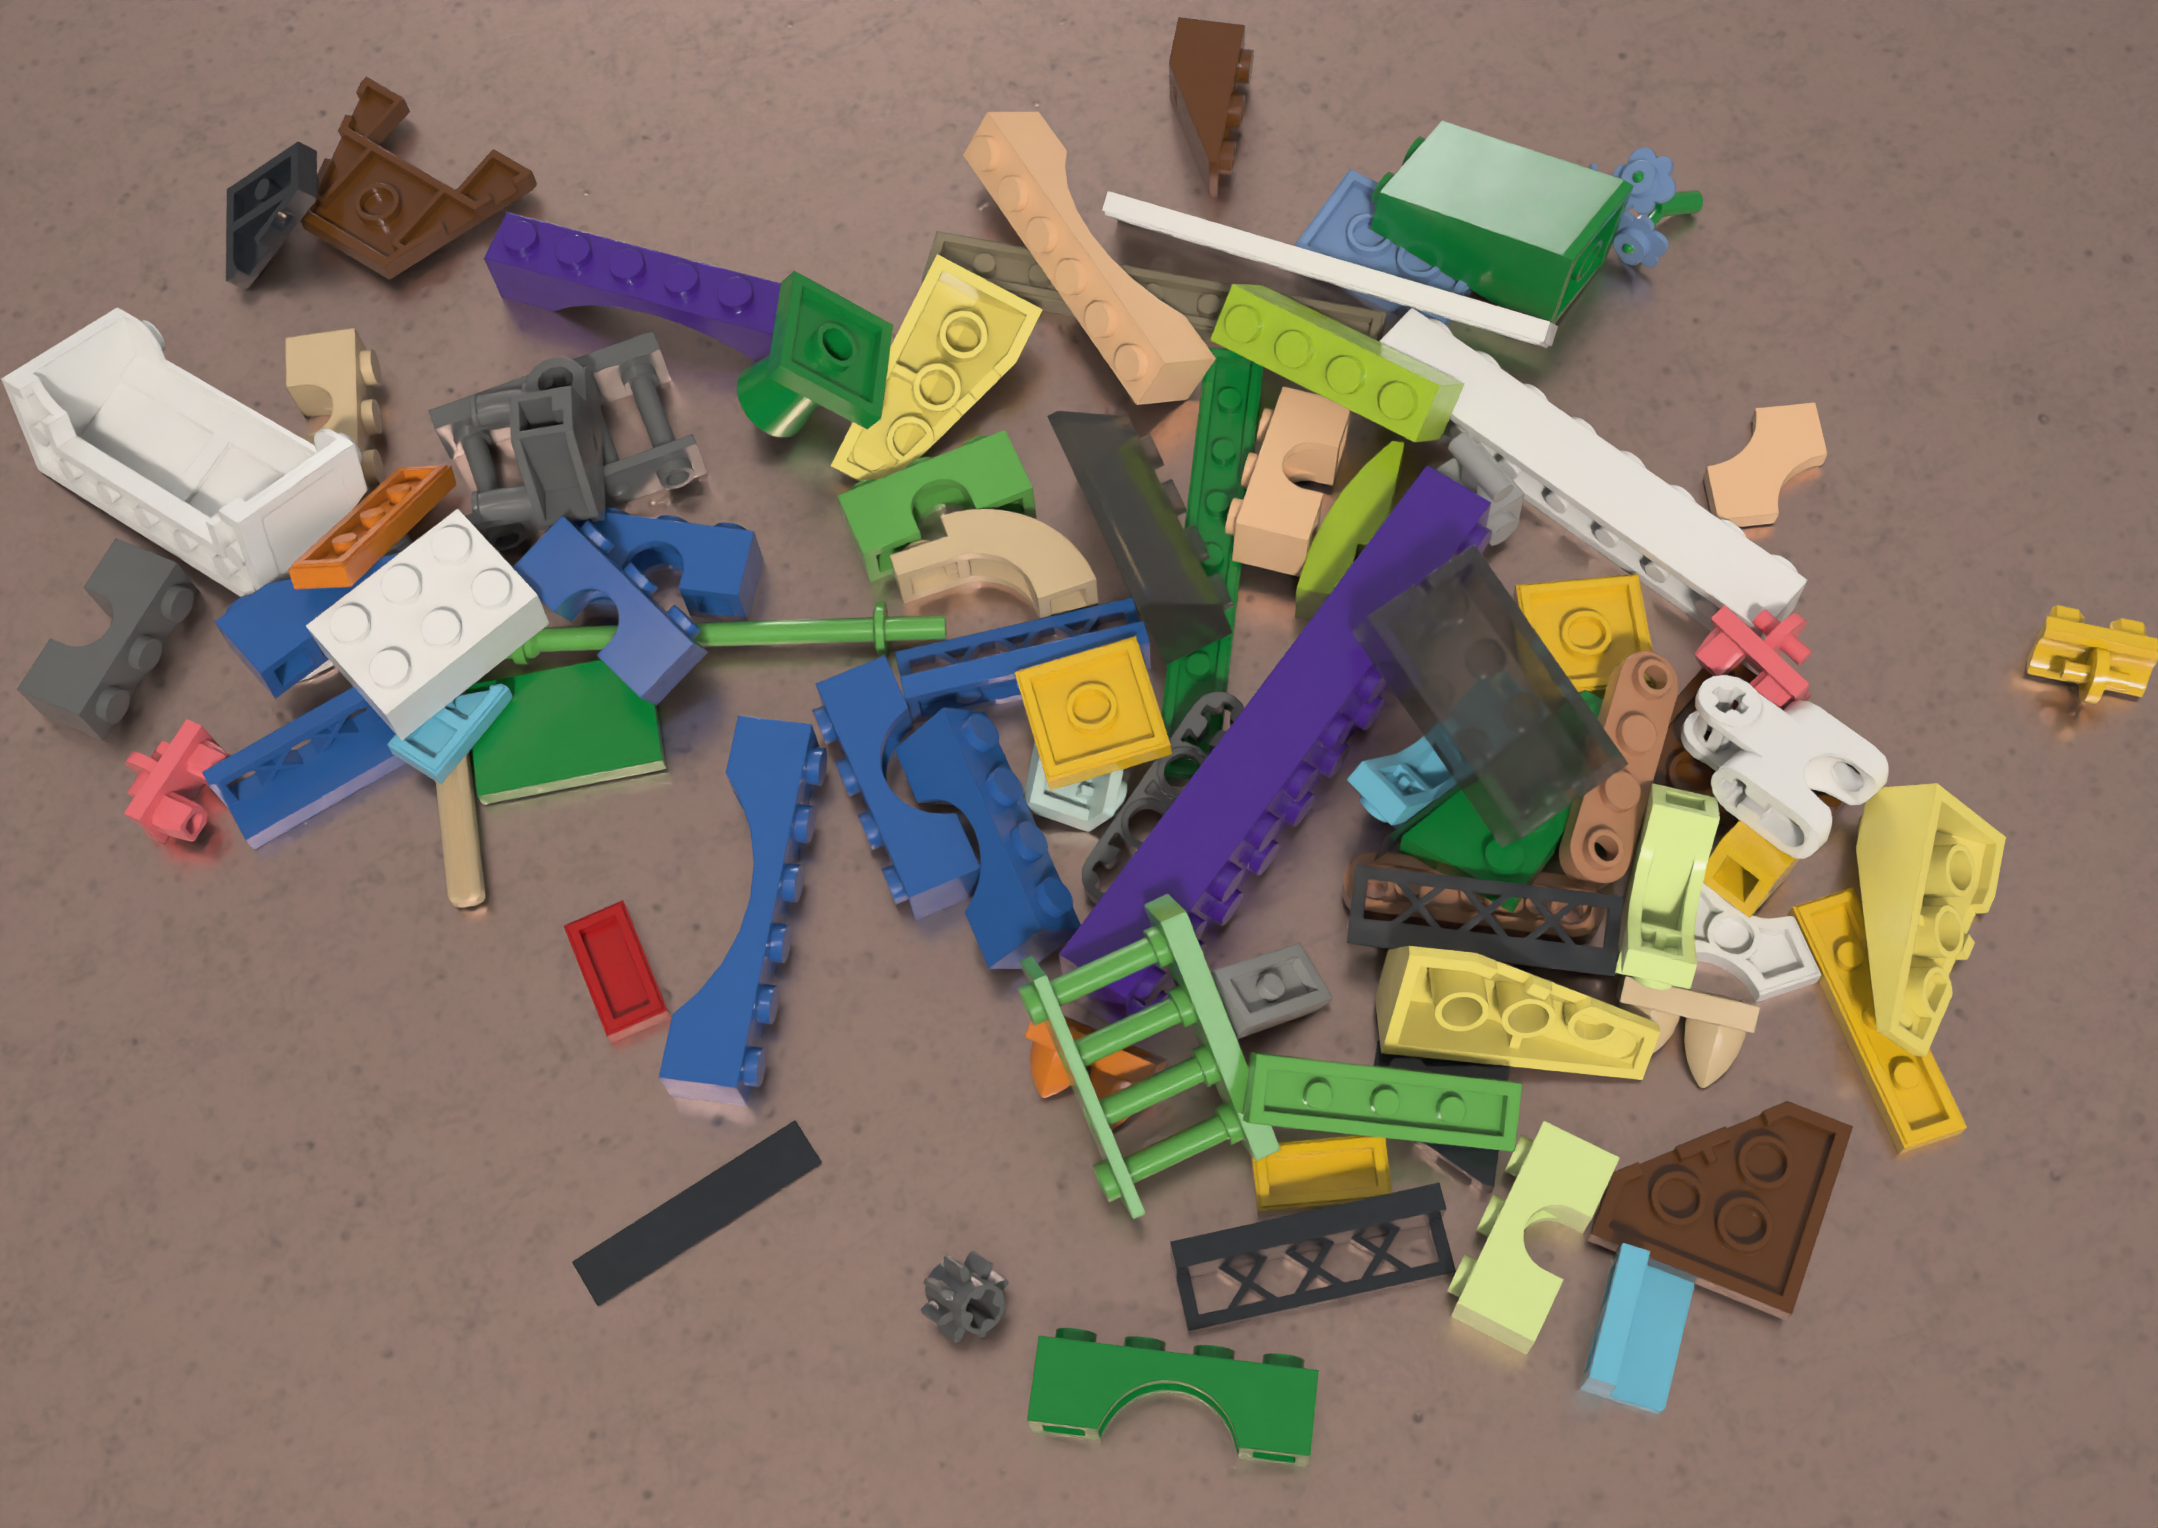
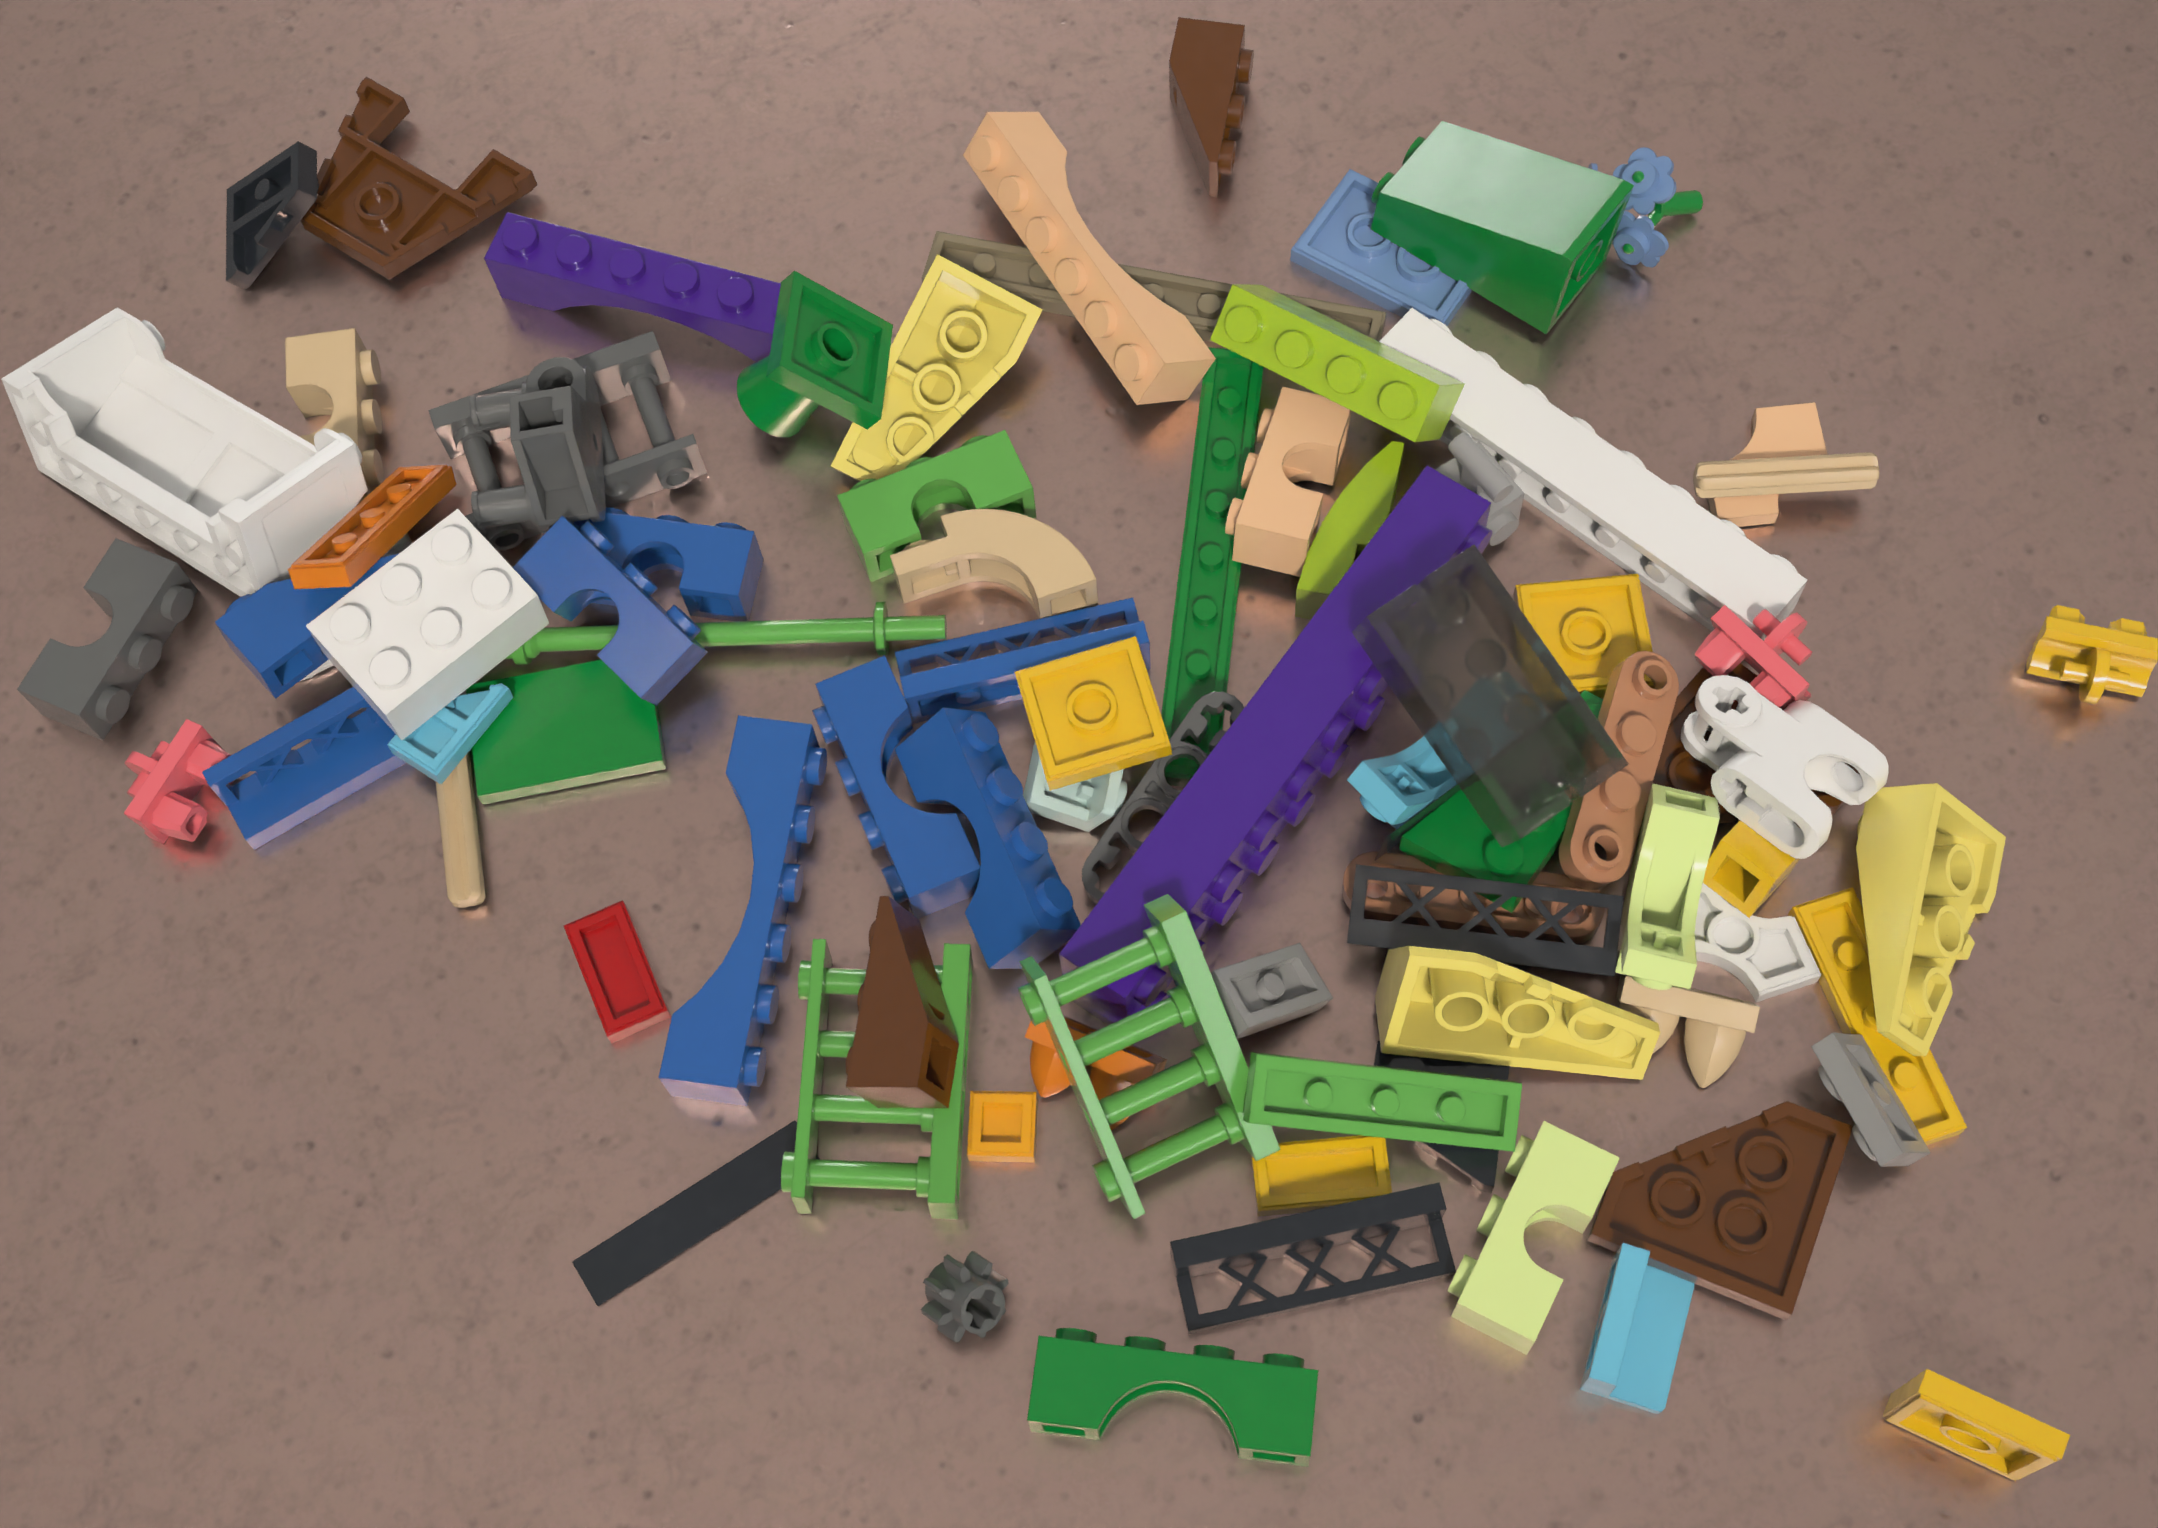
clear smoke slope [1047,411,1234,665] -> none
white tile [1102,191,1558,348] -> none
none -> bright green fence [781,939,973,1219]
none -> reddish brown slope [846,896,959,1108]
none -> light orange tile [967,1090,1038,1163]
none -> tan axle [1693,452,1879,498]
none -> light grey plate [1811,1033,1931,1167]
none -> yellow tile [1883,1369,2070,1481]

